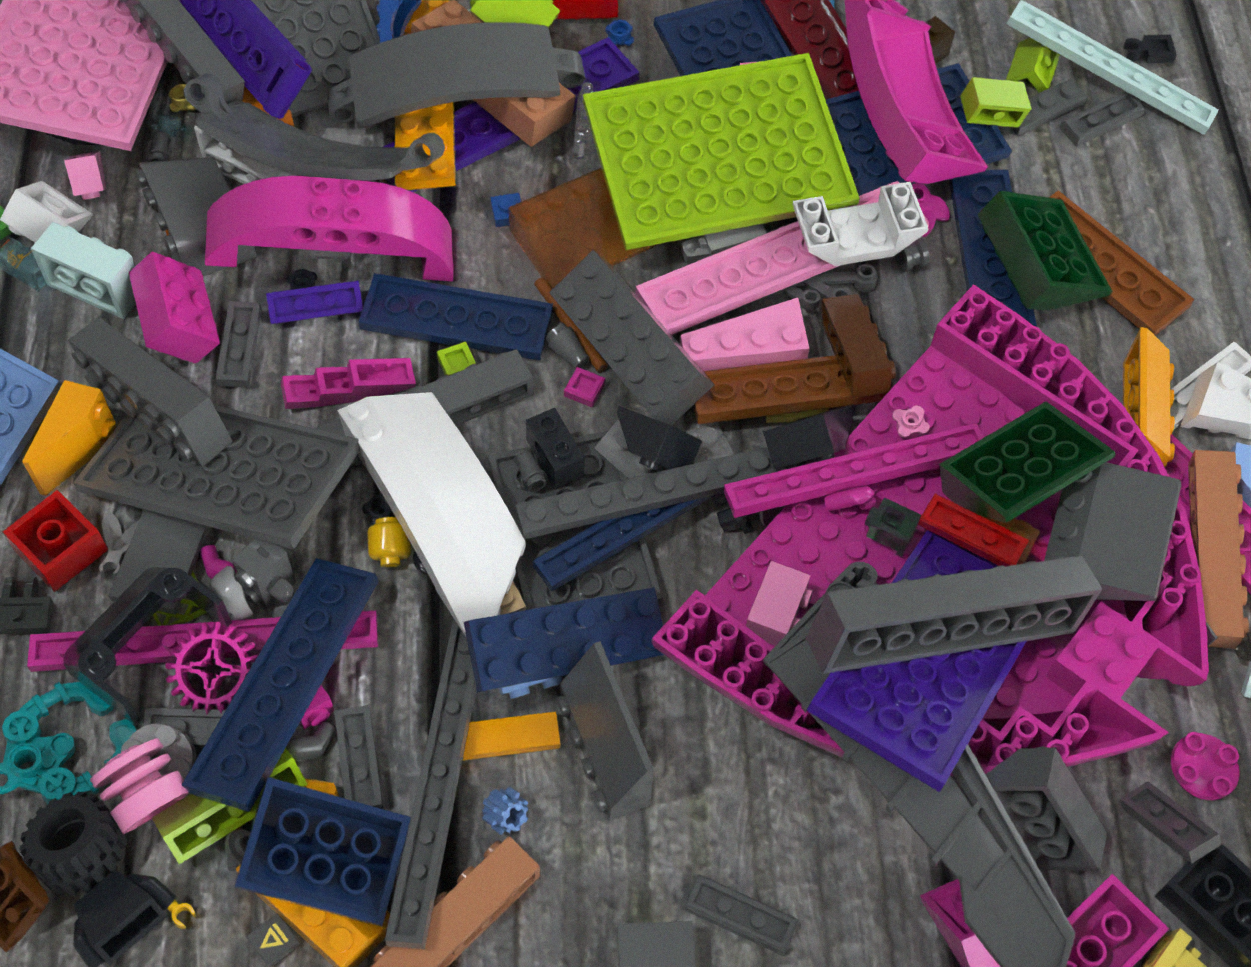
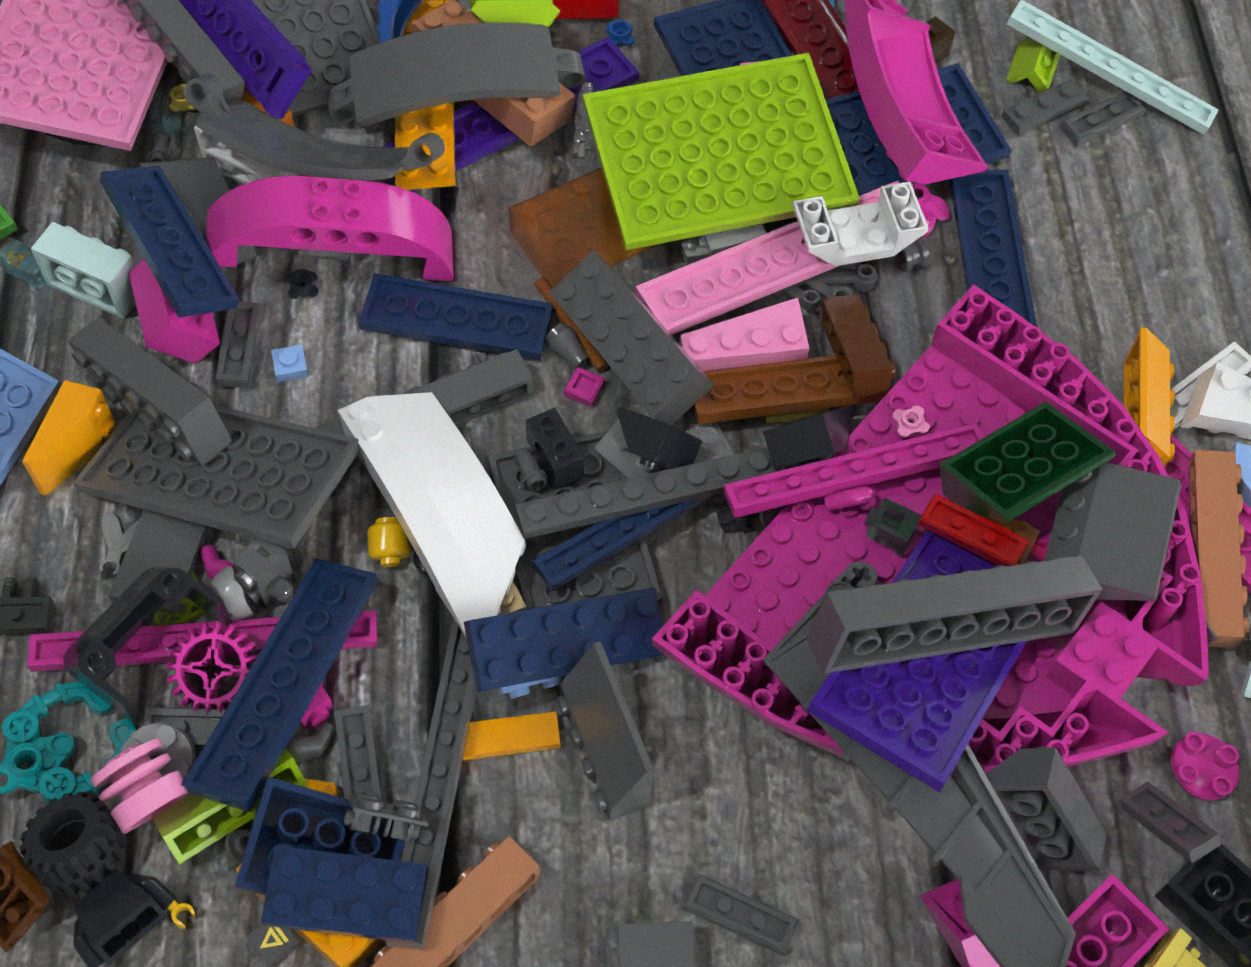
white slope [0,181,93,244] -> none
red brick [2,490,108,592] -> none
bright pink slope [64,151,106,200] -> none
dark purple plate [266,281,363,324] -> none
dark pink slope [281,358,416,409] -> none
black plate [362,494,396,526] -> none
lime plate [437,342,476,375] -> none
medium blue gear [482,786,529,835] -> none
blue plate [490,193,525,227] -> none
bright pink brick [746,561,813,646] -> none
lime brick [960,77,1032,127] -> none
dark green slope [977,191,1113,311] -> none
dark orange plate [1049,190,1195,336] -> none
black plate [1123,35,1177,64] -> none
none -> dark blue plate [99,165,240,318]
none -> dark blue plate [261,846,427,944]
none -> light blue plate [271,345,308,382]
none -> dark grey hinge [343,792,428,841]

